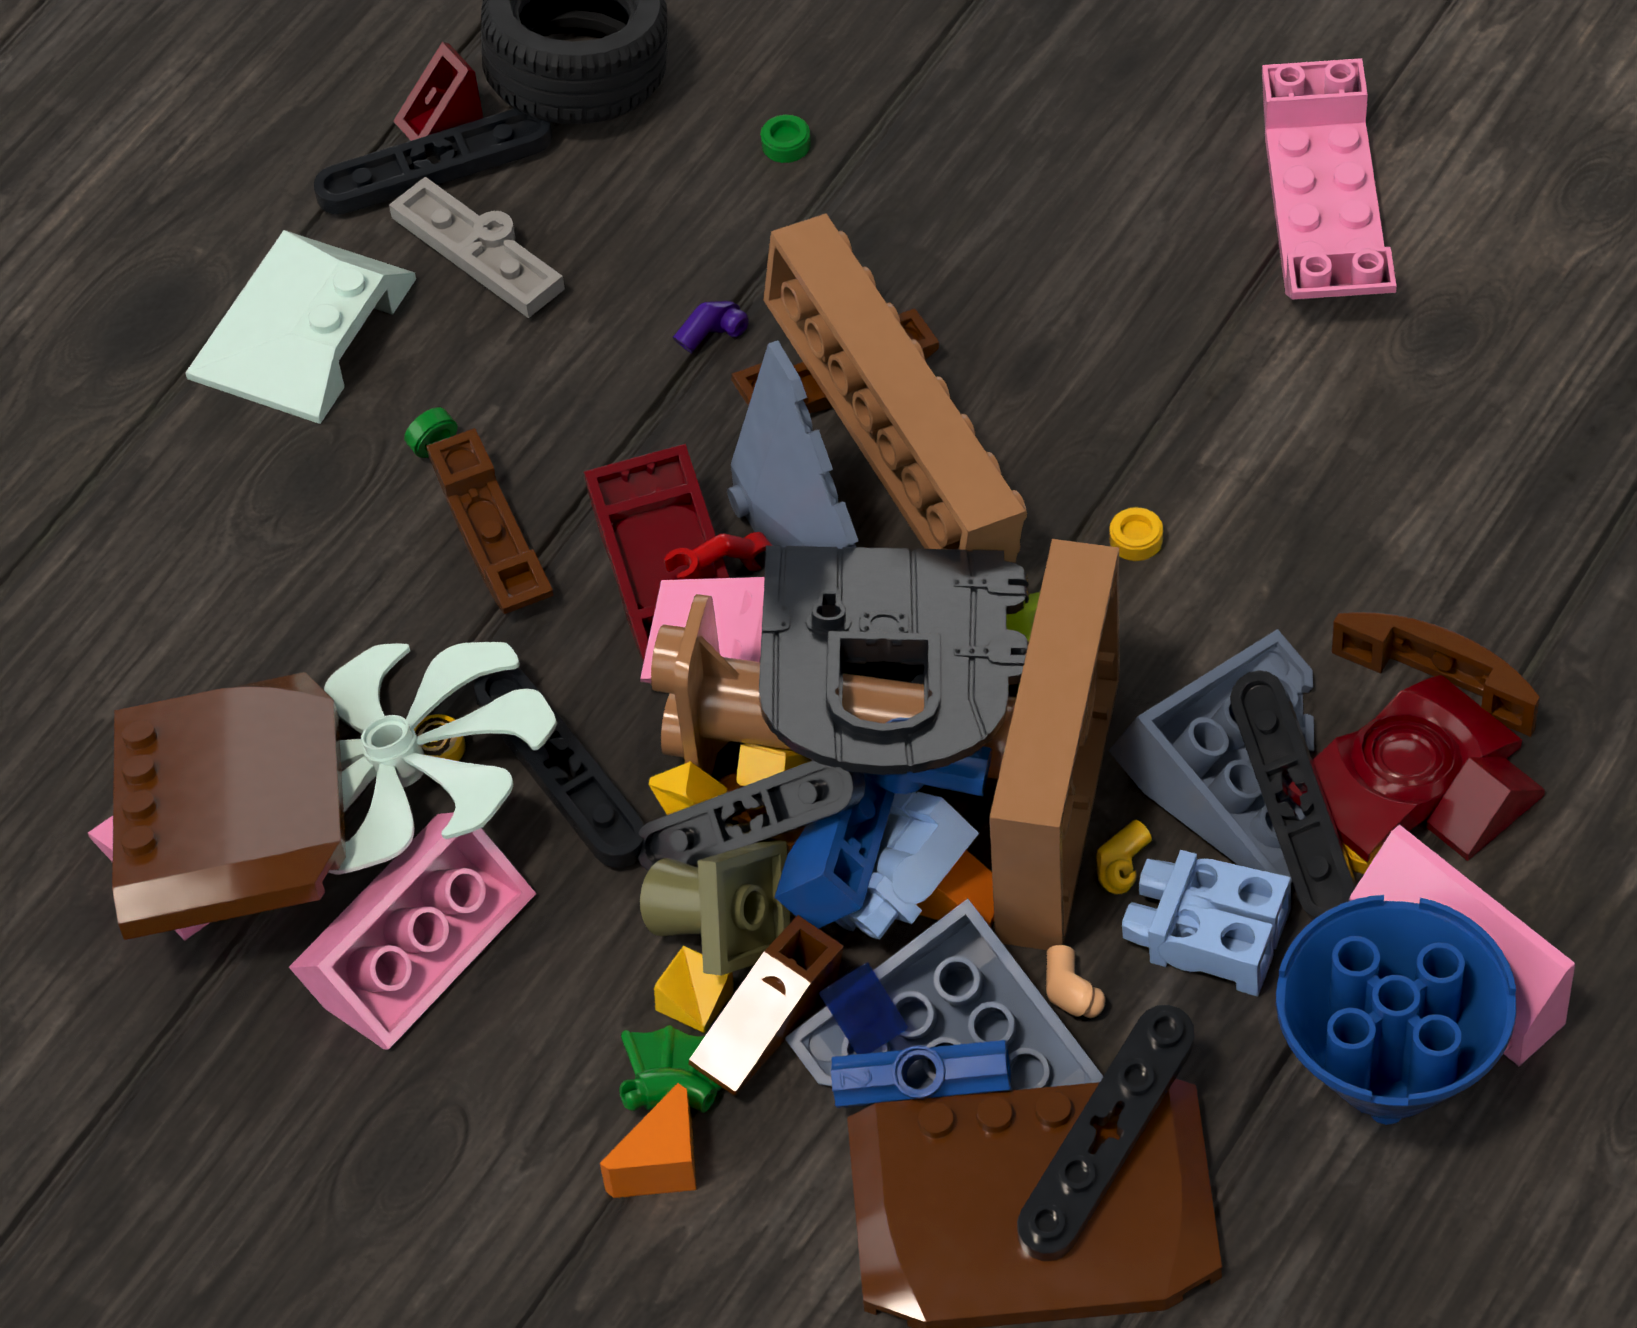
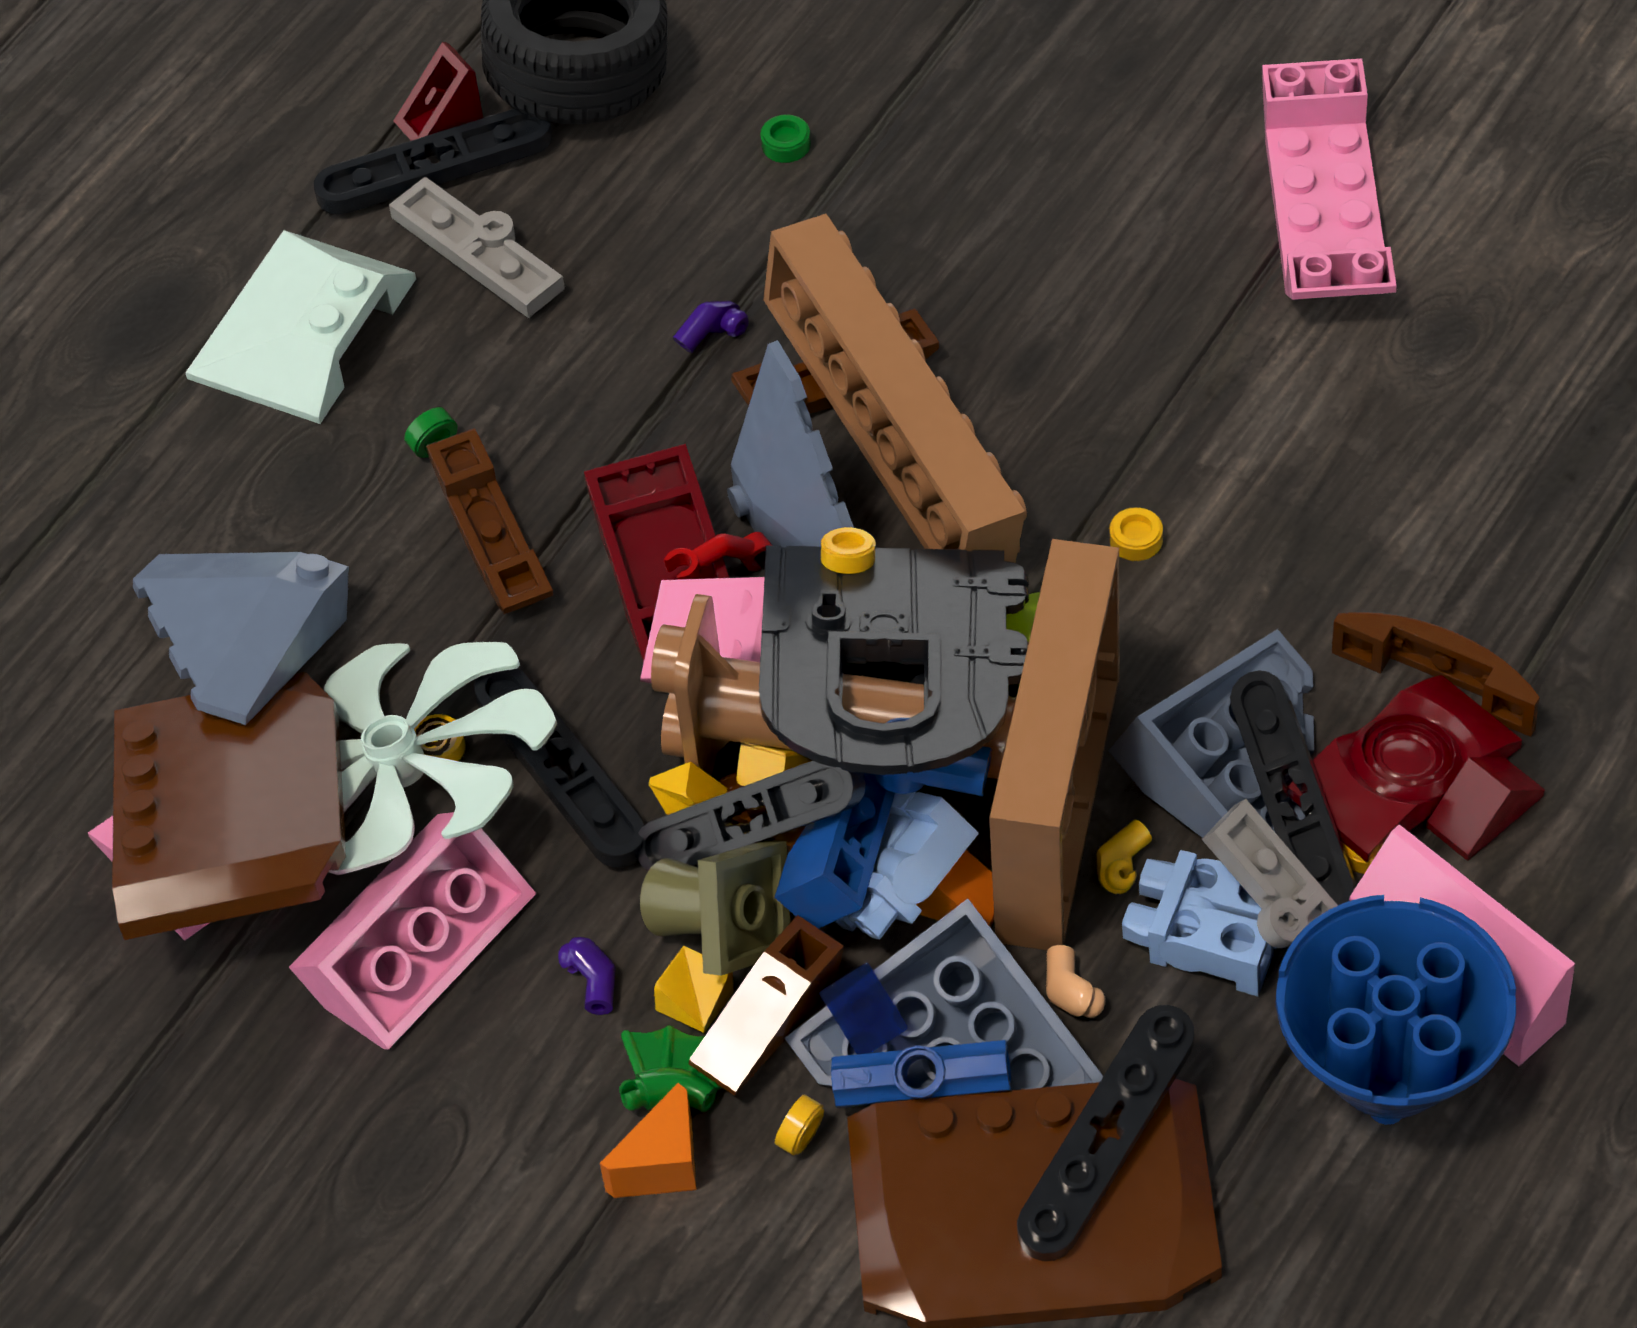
none -> sand blue slope [133,552,349,725]
none -> dark purple arm [558,937,616,1015]
none -> yellow tile [775,1094,824,1156]
none -> yellow tile [821,527,876,574]
none -> light grey hinge [1202,799,1338,948]

